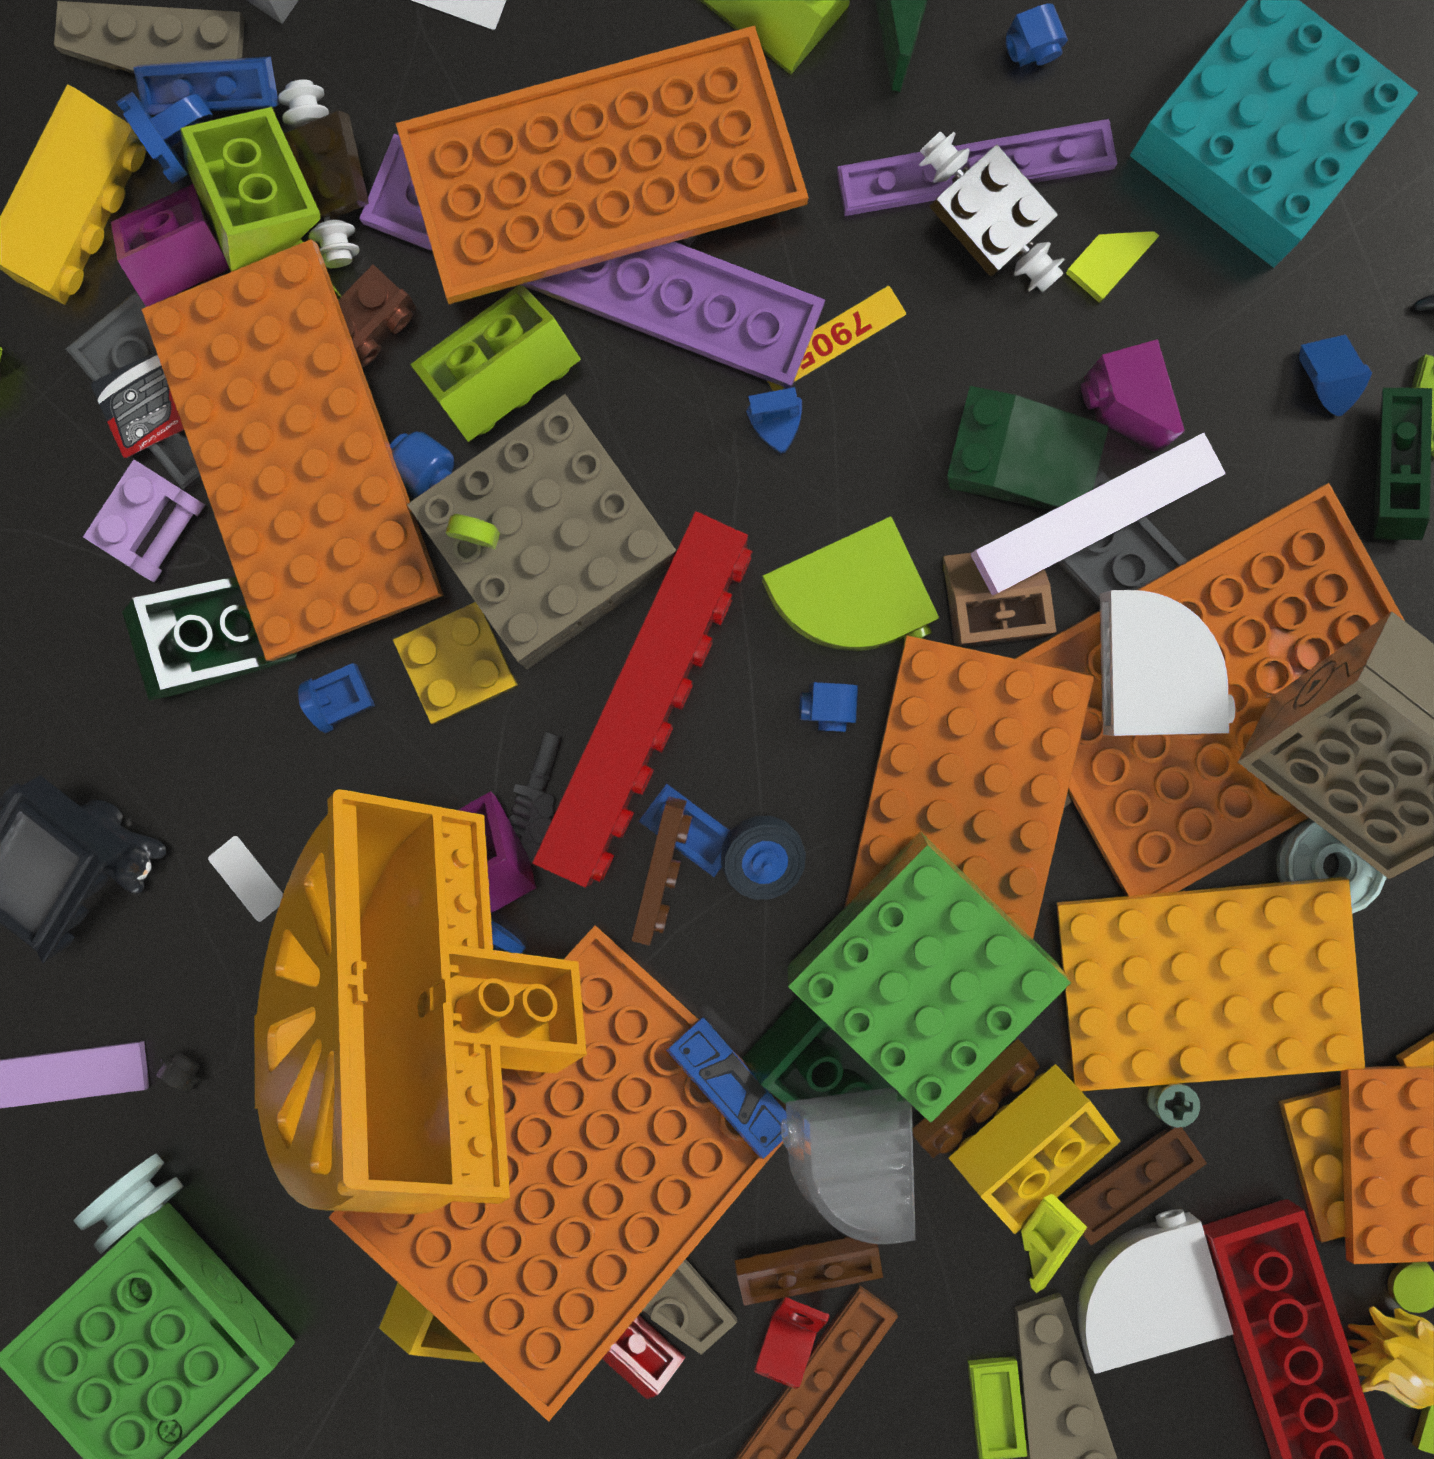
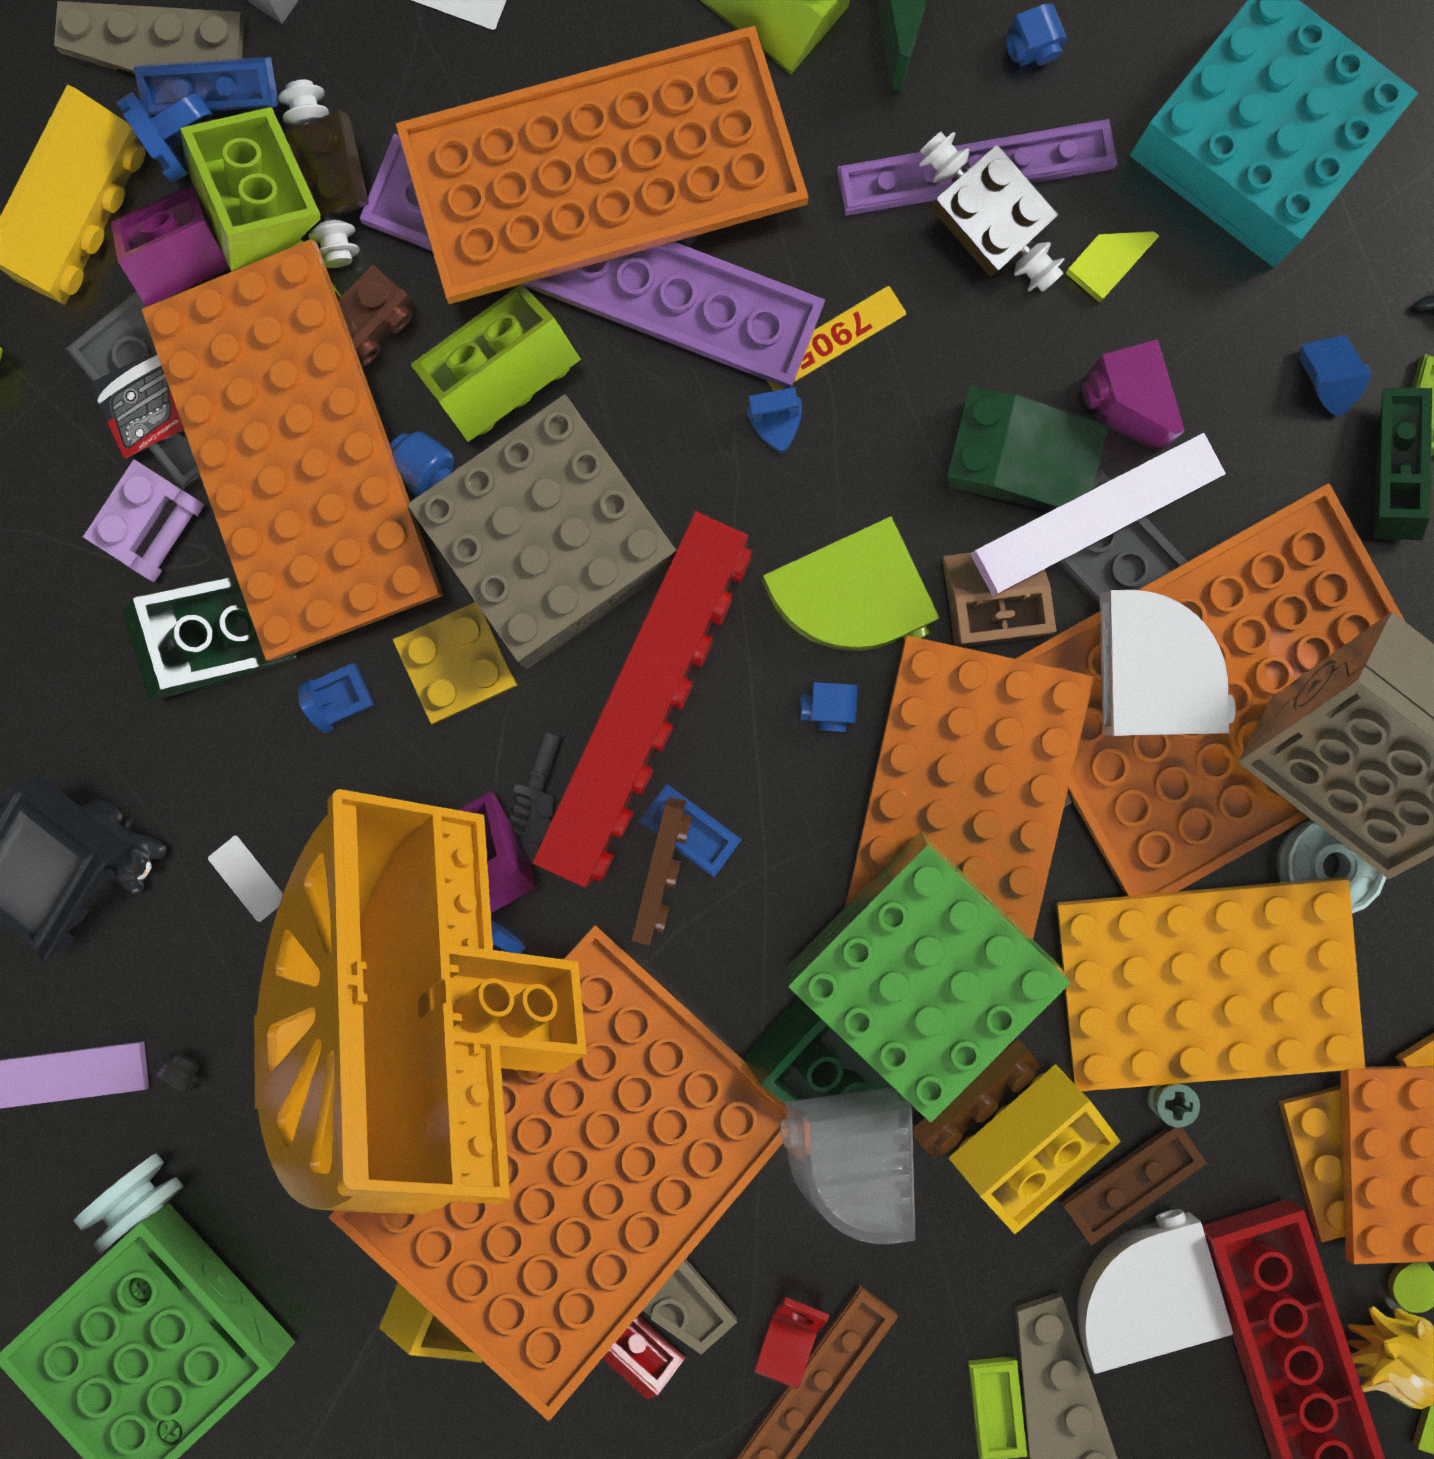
lime tile [445,514,500,550] -> none
blue tile [666,1017,798,1159] -> none
black wheel [721,816,806,900] -> none
reddish brown plate [735,1232,883,1306] -> none
neon yellow tile [1021,1194,1087,1293] -> none

